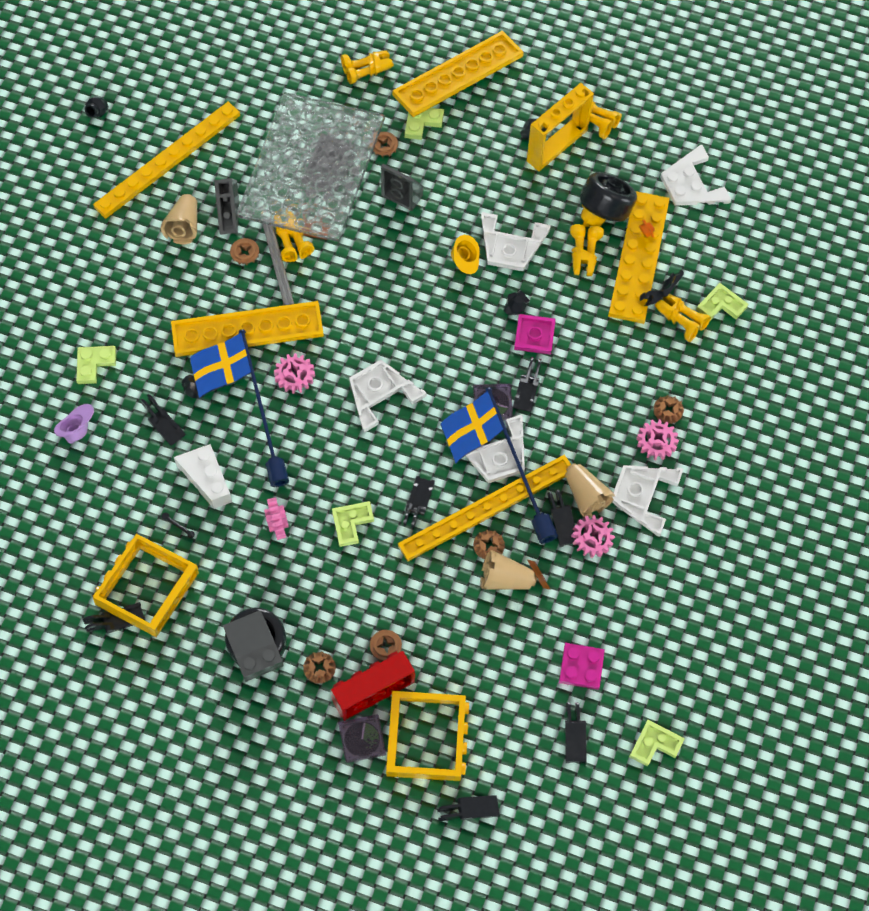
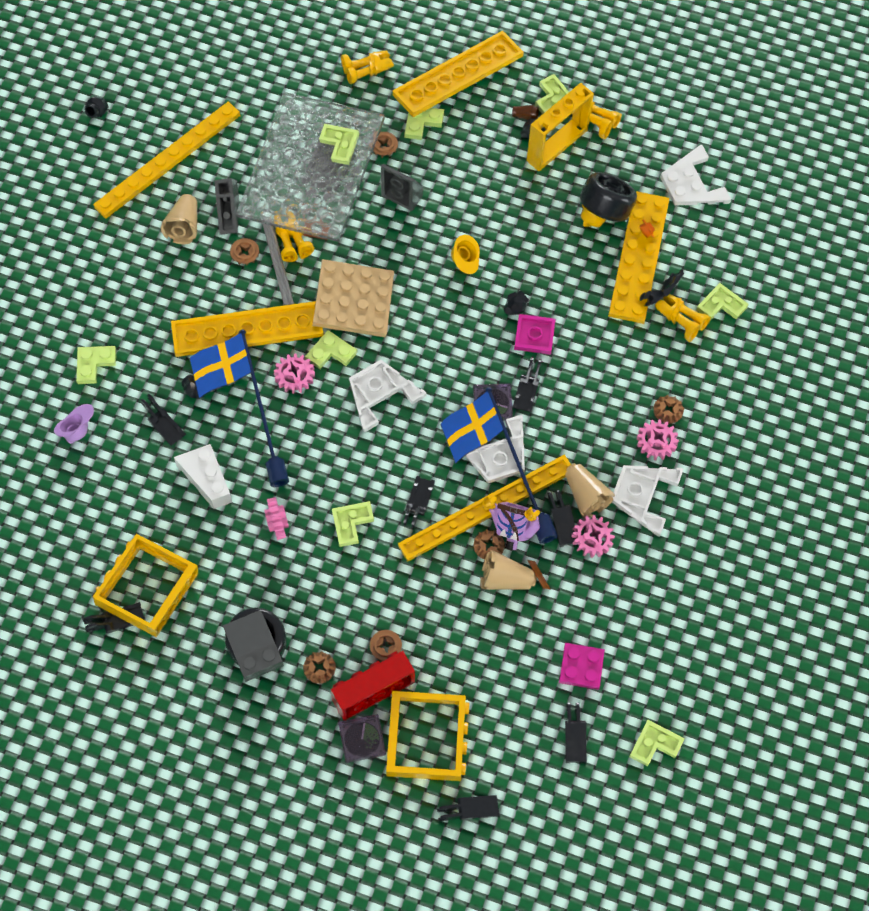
black hinge [161,513,195,538] -> none
white wing [481,212,551,271] -> none
yellow piece [570,224,604,276] -> none
none -> yellowish green plate [305,330,357,369]
none -> tan plate [312,259,394,337]
none -> yellowish green plate [319,124,359,165]
none -> torso [482,496,540,550]
none -> reddish brown cone [512,105,539,120]
none -> yellowish green plate [535,74,569,114]

